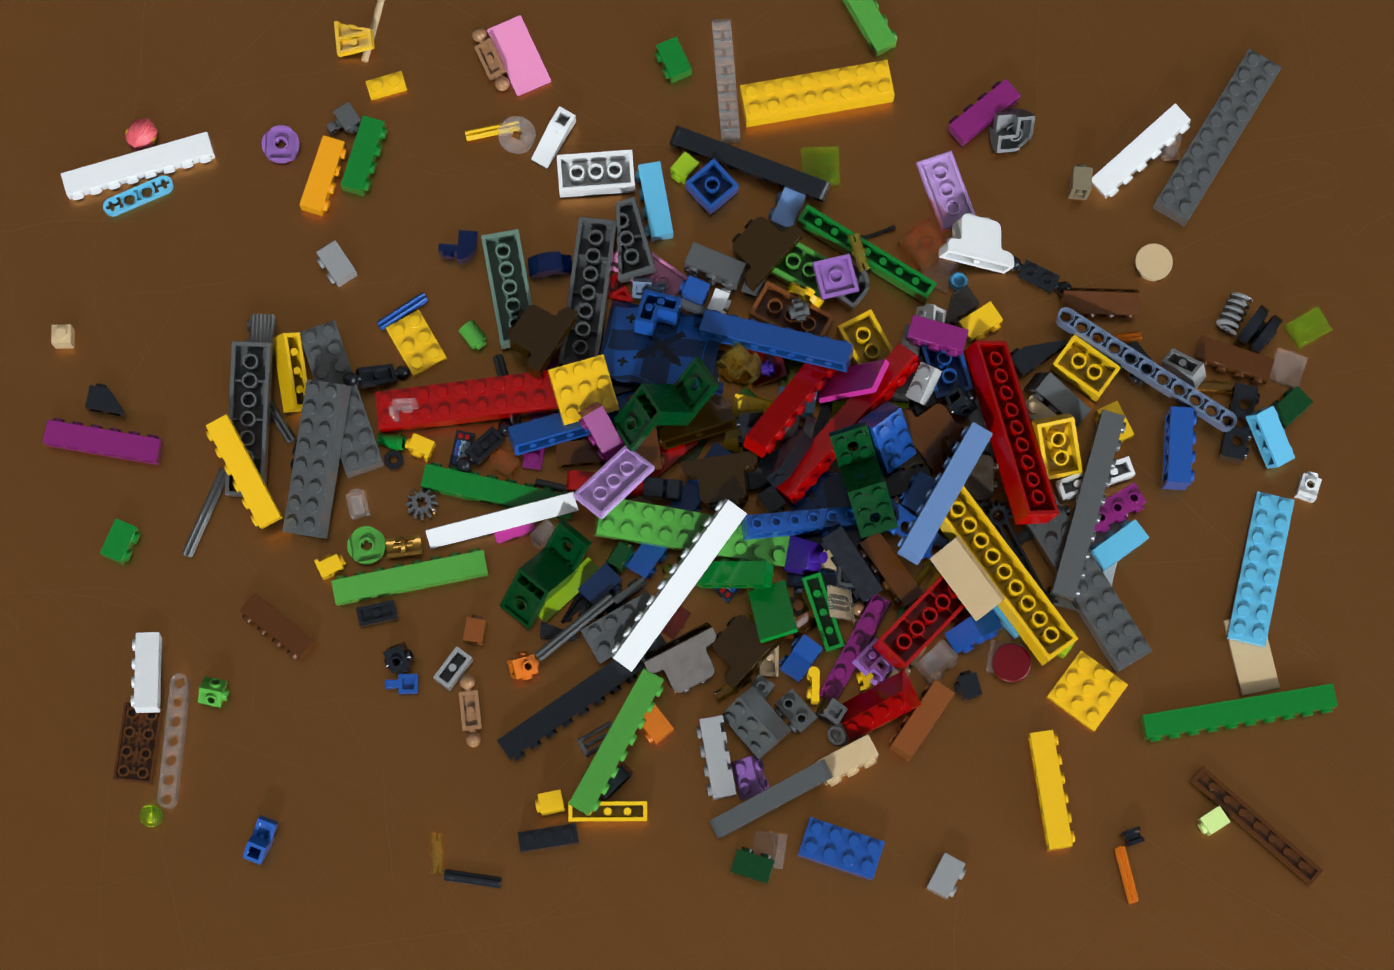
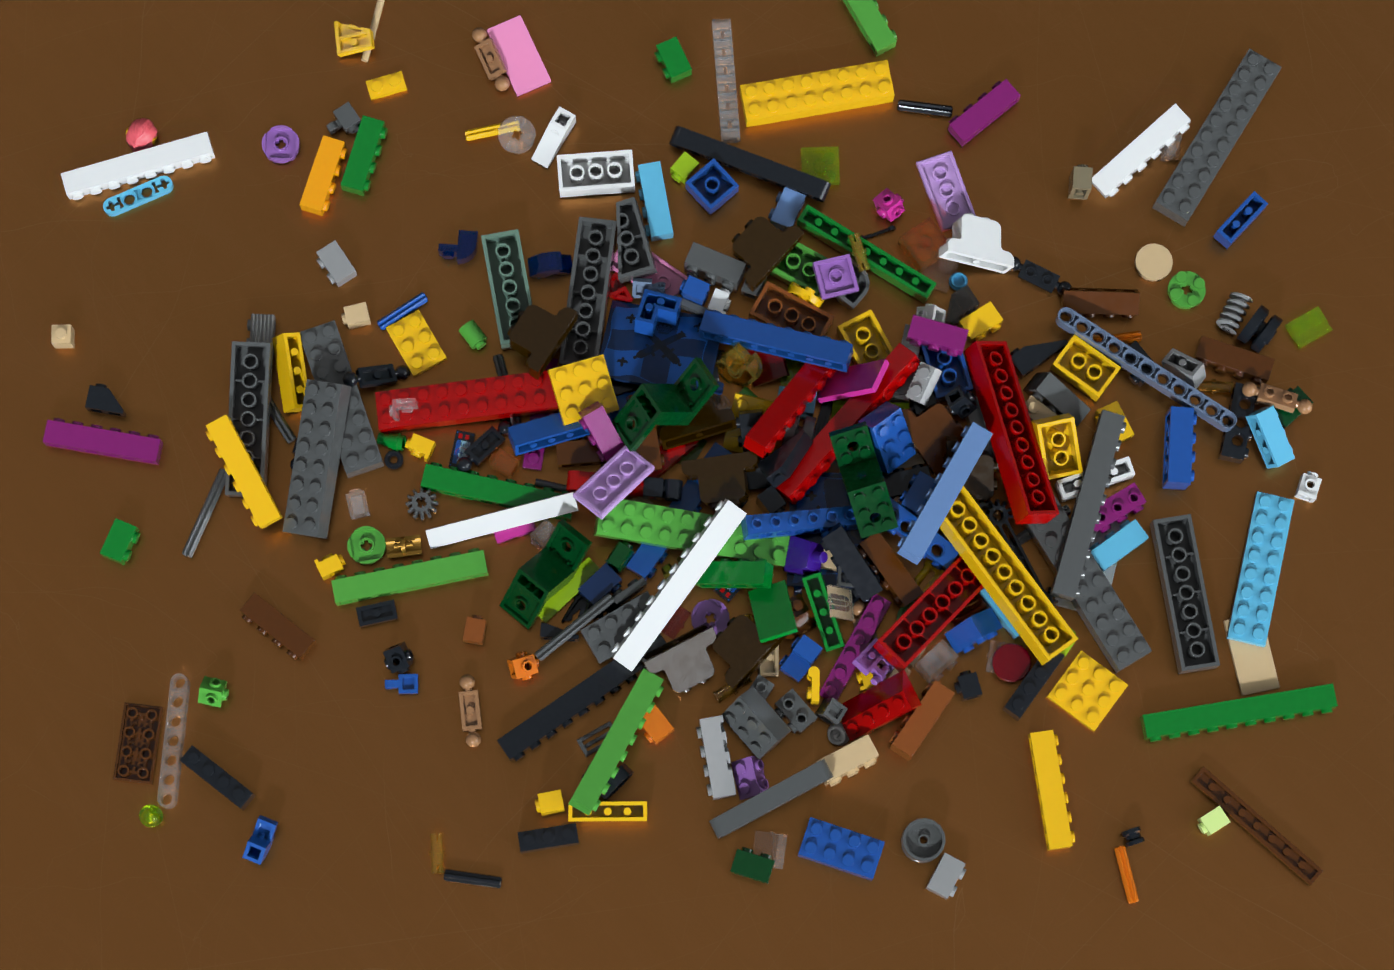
white brick [131,632,162,713] -> none
light grey brick [433,646,473,691] -> none
dark purple plate [761,359,776,378] -> none
dark grey gear [788,298,810,323] -> none
tan tile [930,536,1005,621] -> none
dark grey brick [989,108,1035,153] -> none
clear piece [1269,348,1308,388] -> none
none -> black brick [180,745,256,811]
none -> tan brick [341,302,371,329]
none -> medium lavender plate [691,599,730,635]
none -> dark pink brick [873,188,905,222]
none -> black axle [897,99,953,117]
none -> dark grey wheel [901,818,946,863]
none -> black brick [1002,653,1065,721]
none -> dark grey brick [1150,514,1220,674]
none -> bright green plate [1167,271,1206,309]
none -> blue brick [1213,191,1268,249]
none -> medium nougat plate [1242,382,1313,414]

